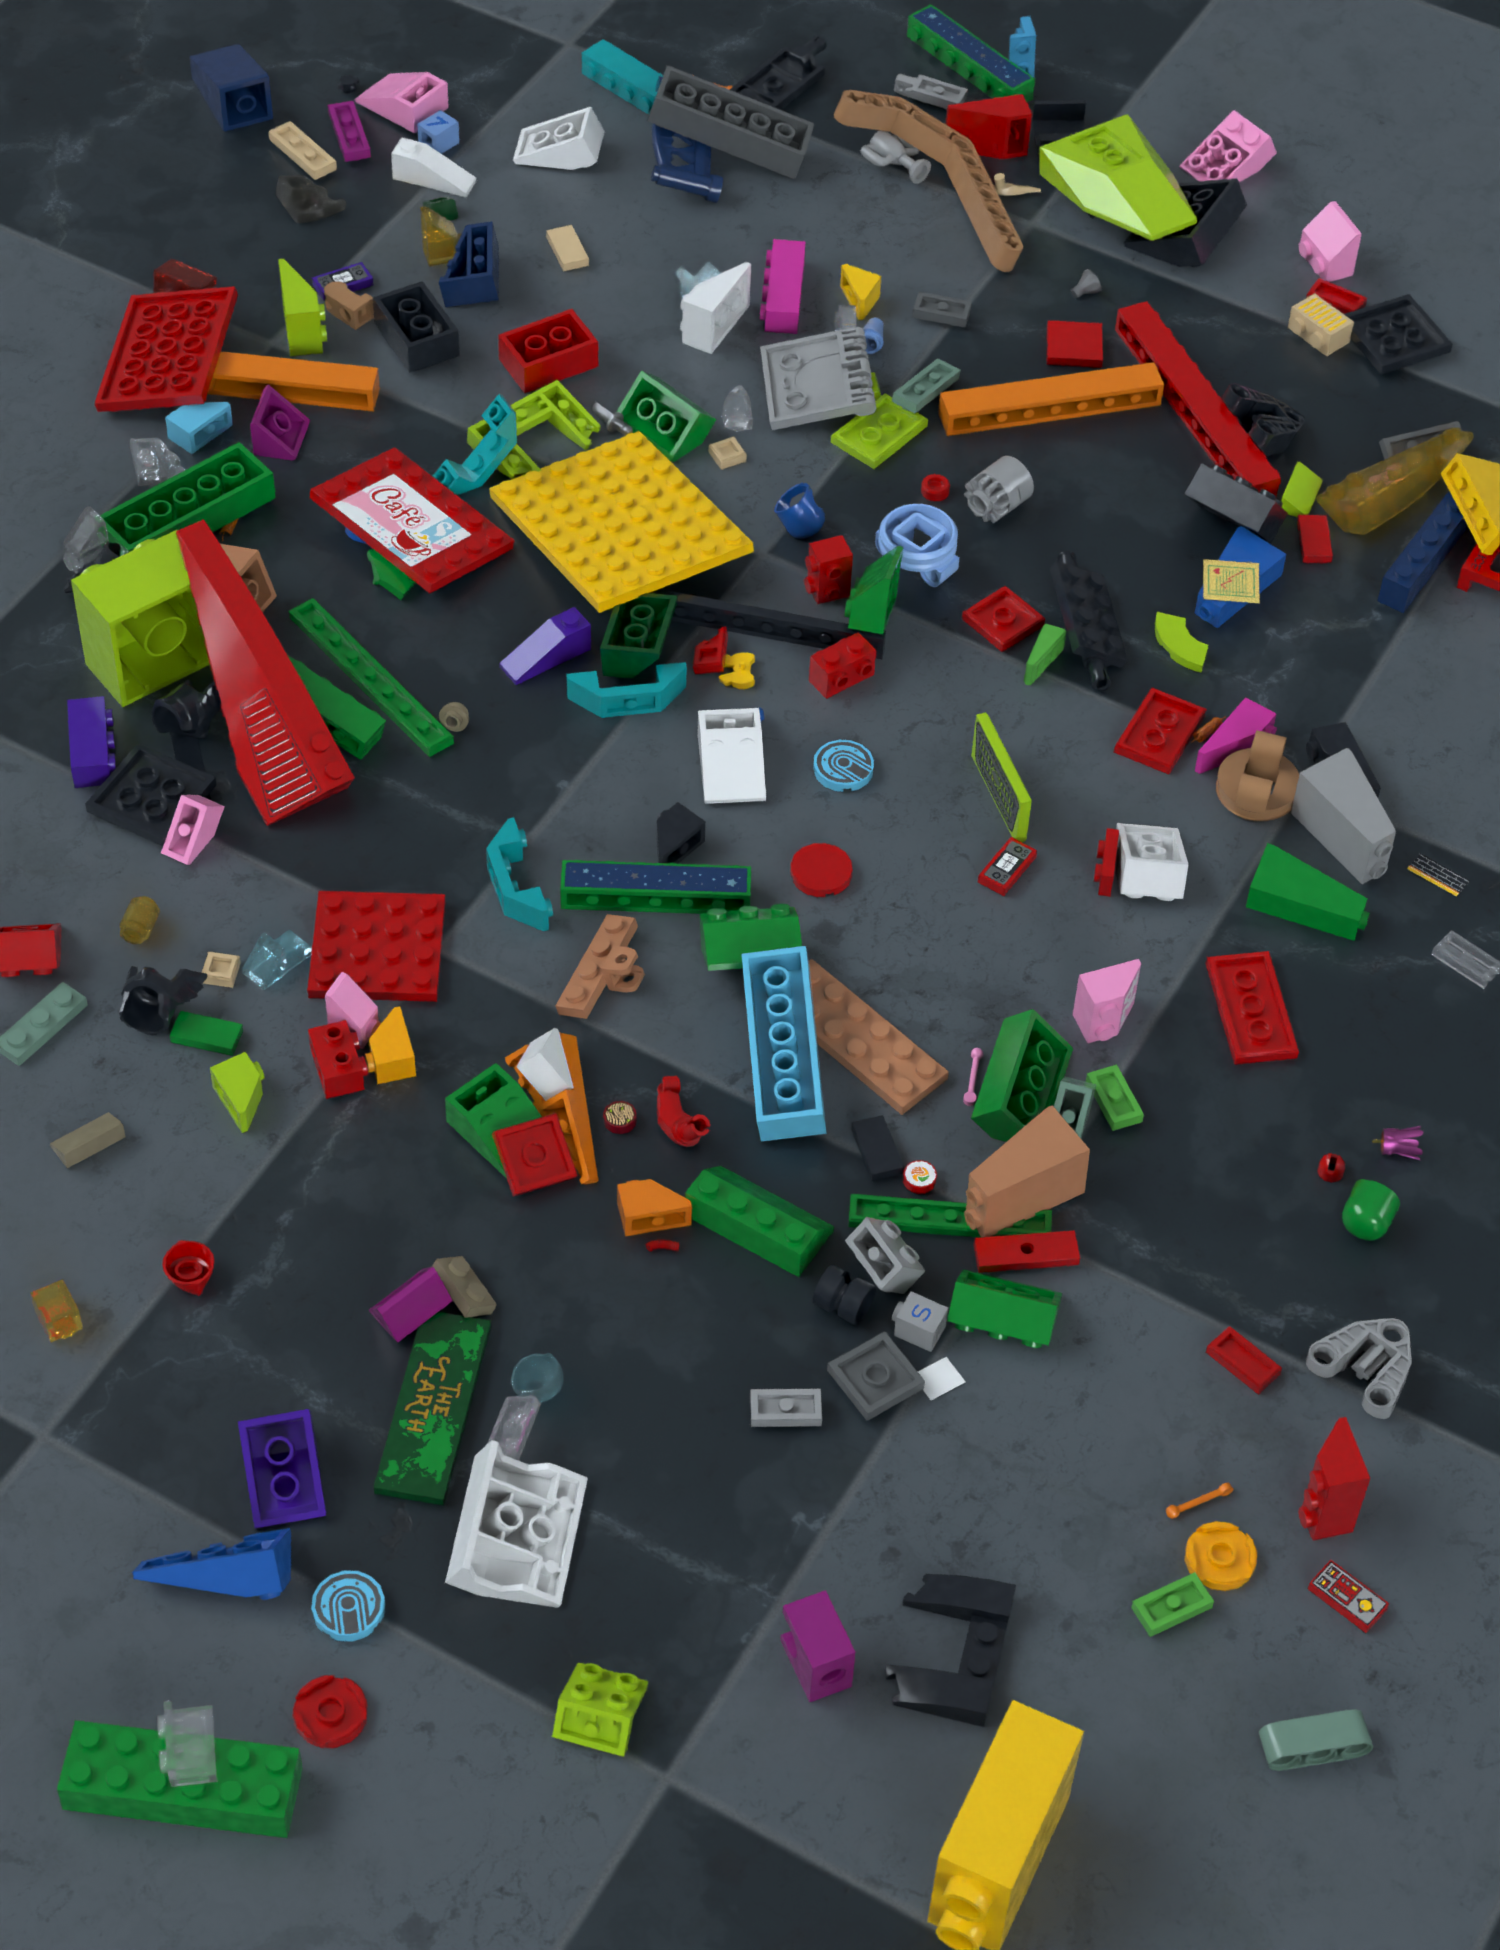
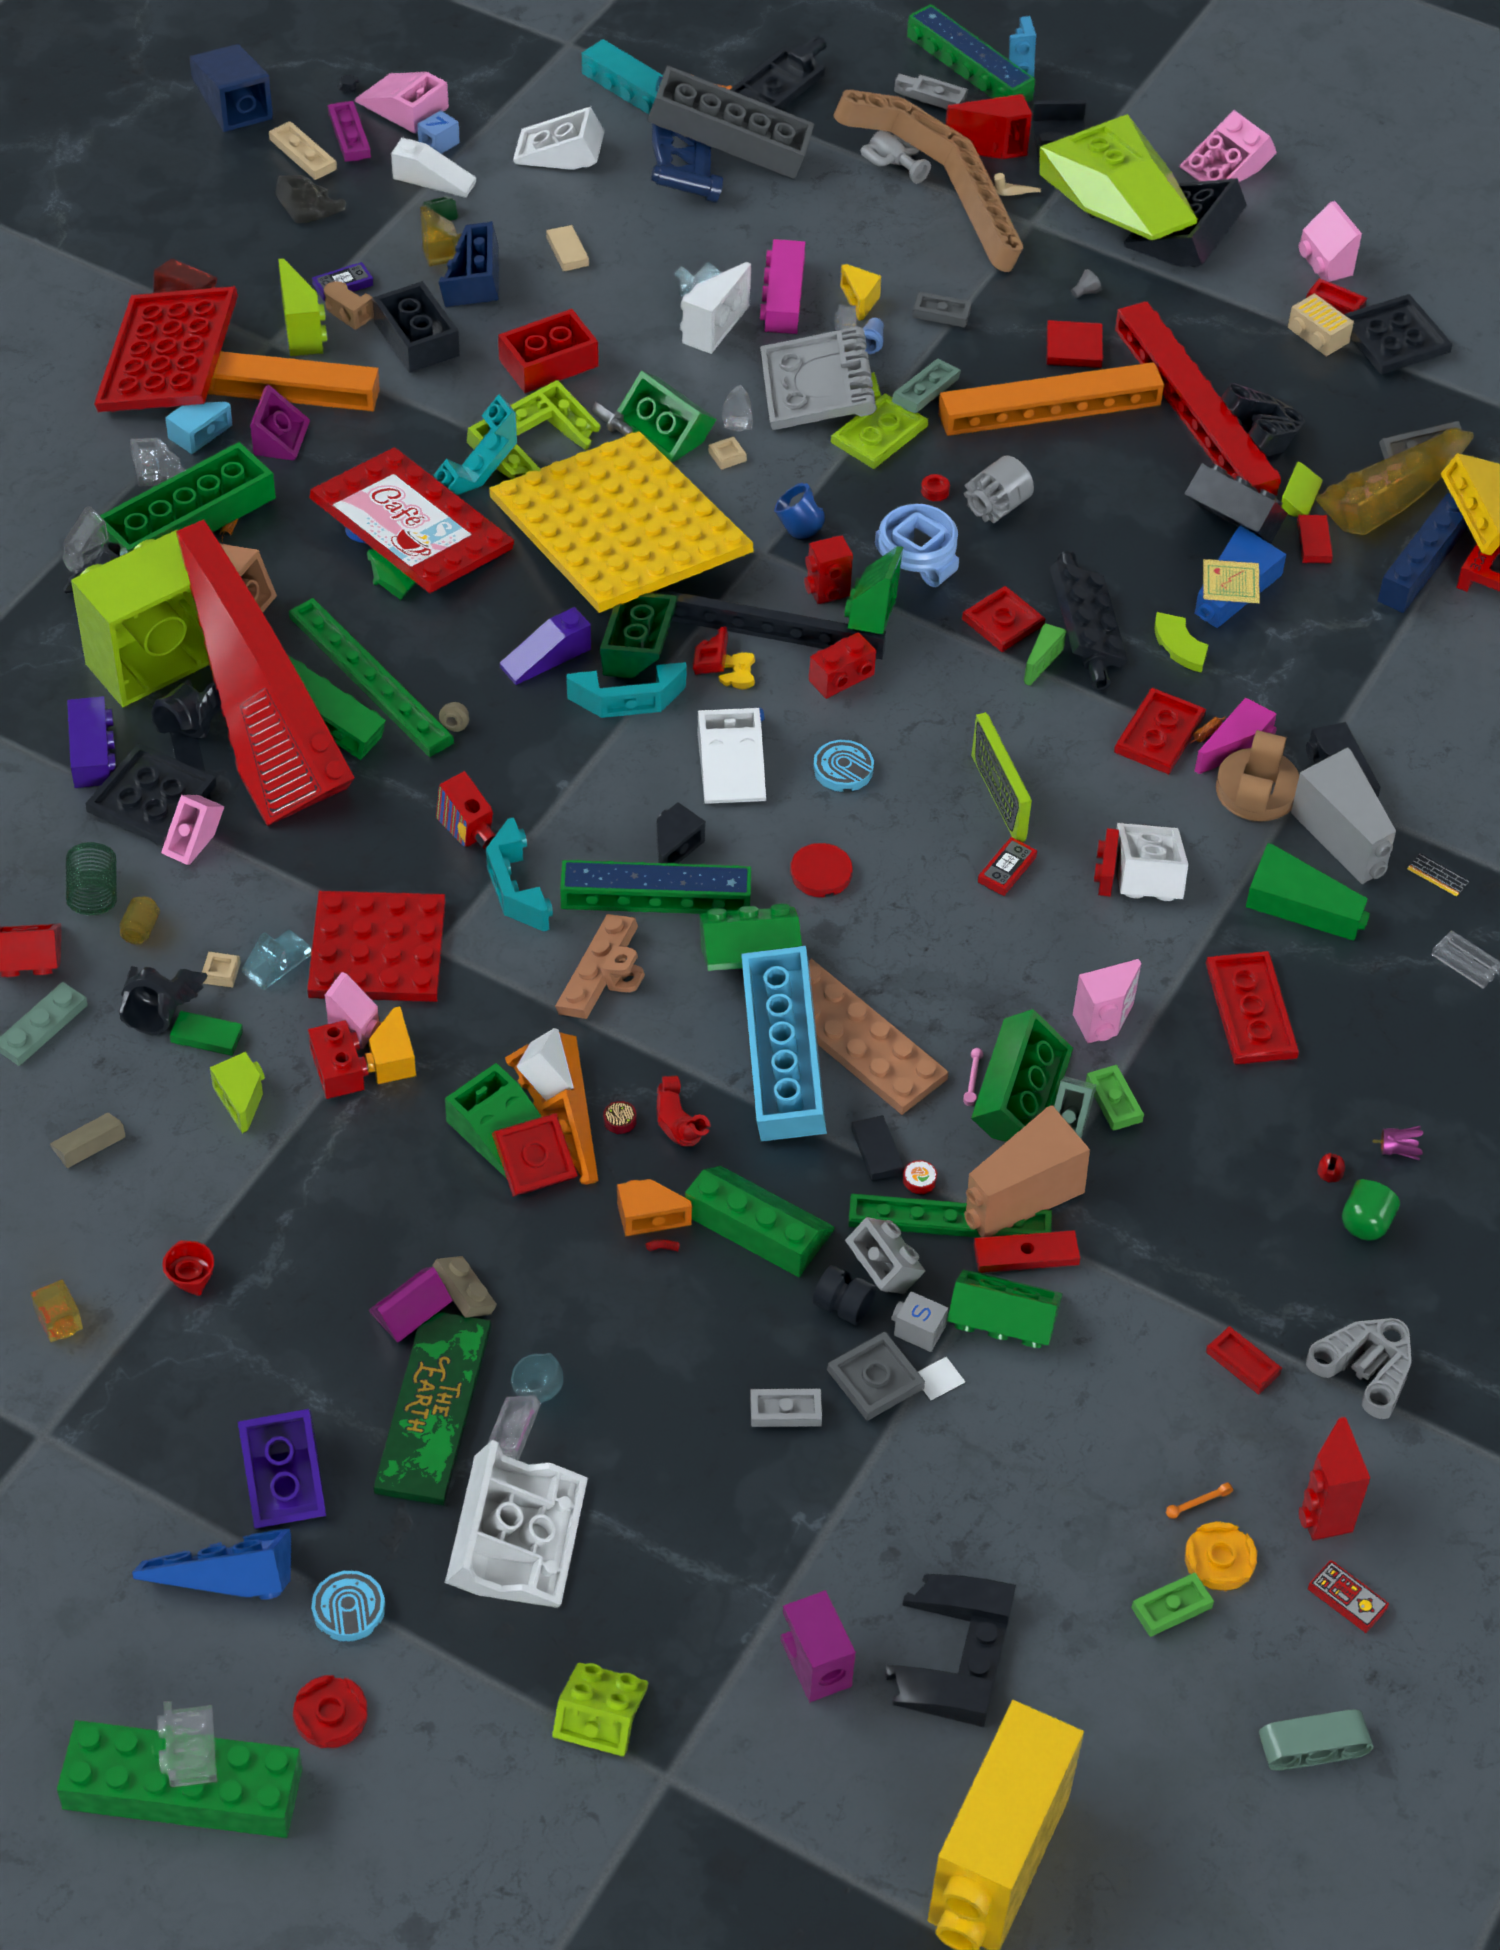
none -> clear green piece [65,842,117,916]
none -> red torso [436,771,496,849]

